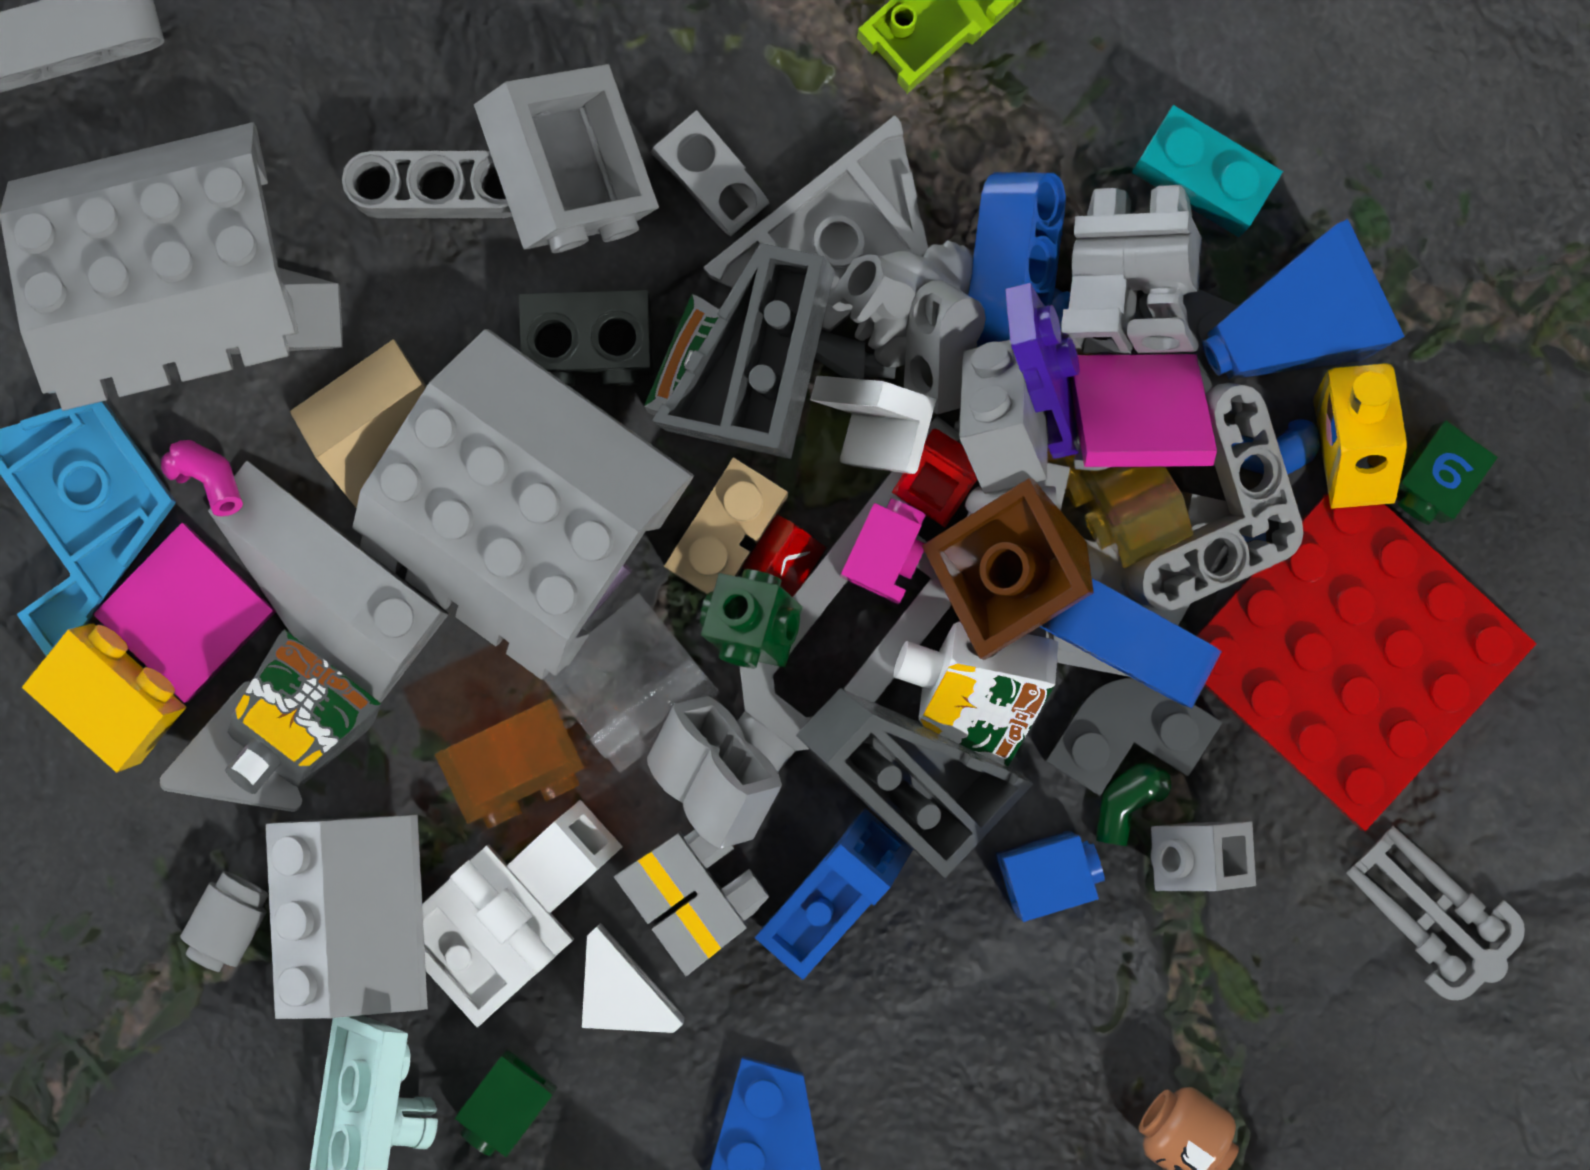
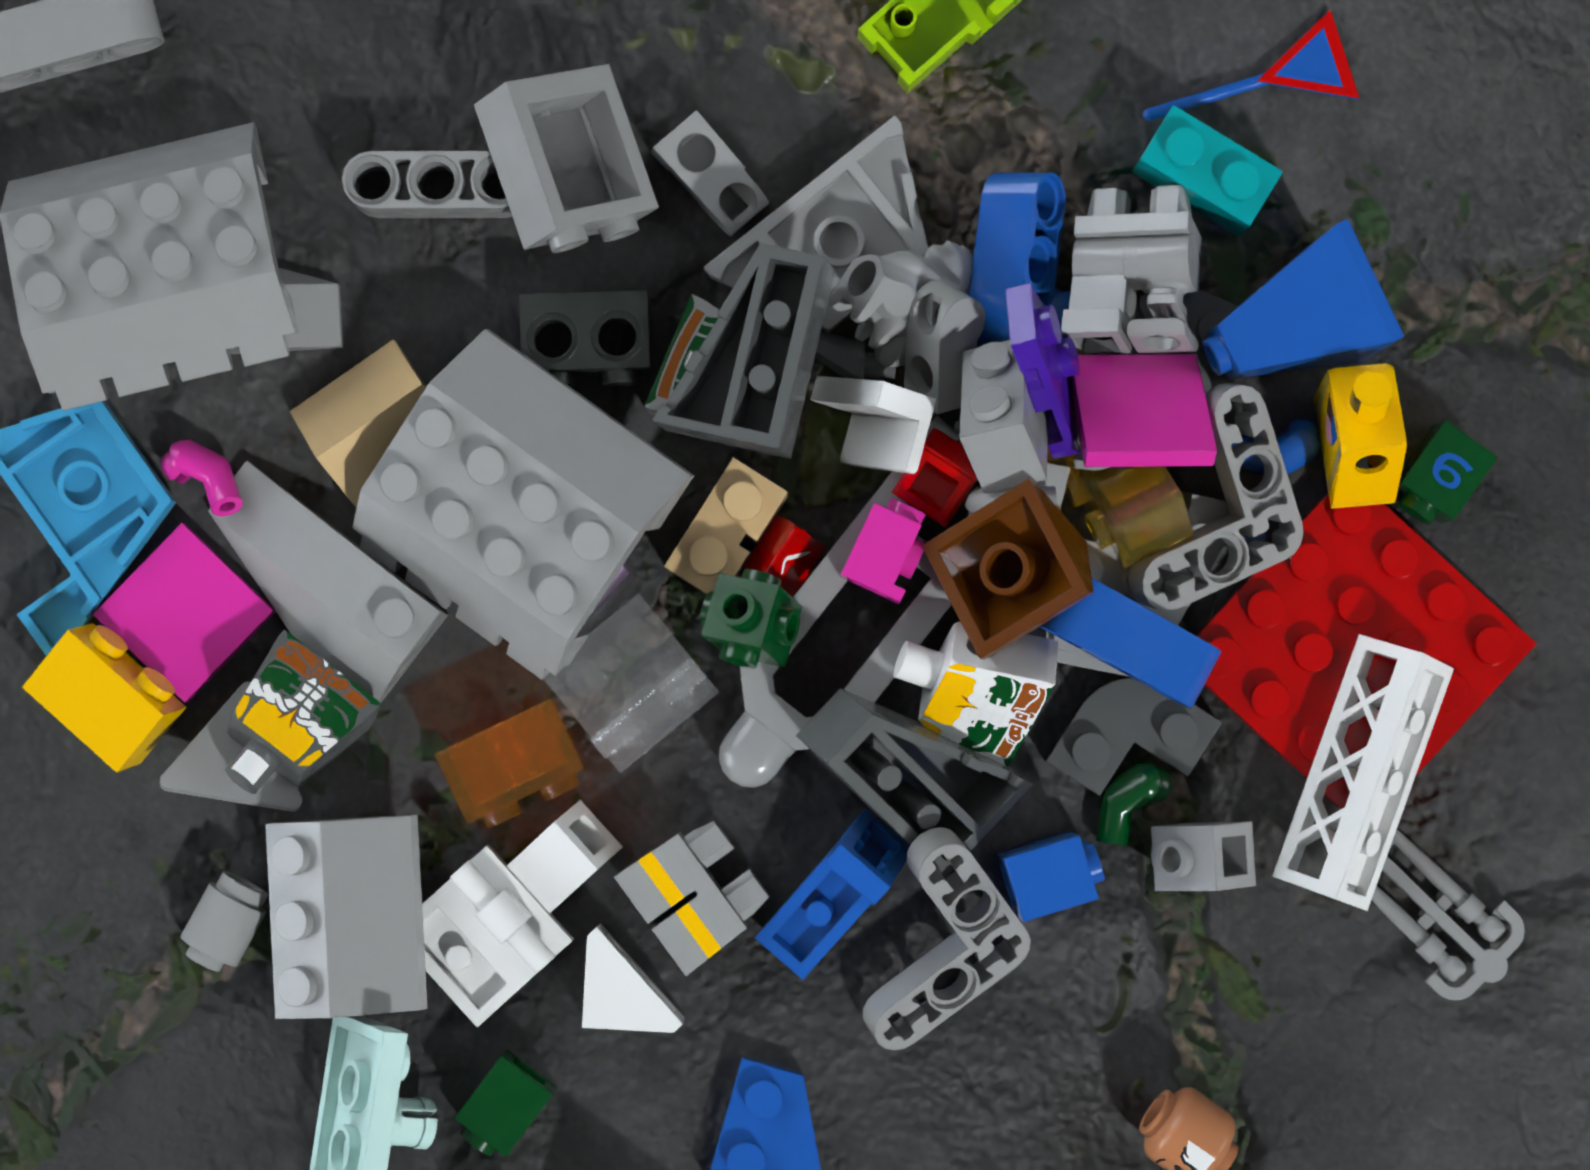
light grey brick [647,696,782,849] -> none
none -> light grey beam [863,827,1031,1050]
none -> piece [1142,9,1360,121]
none -> white fence [1272,634,1454,911]

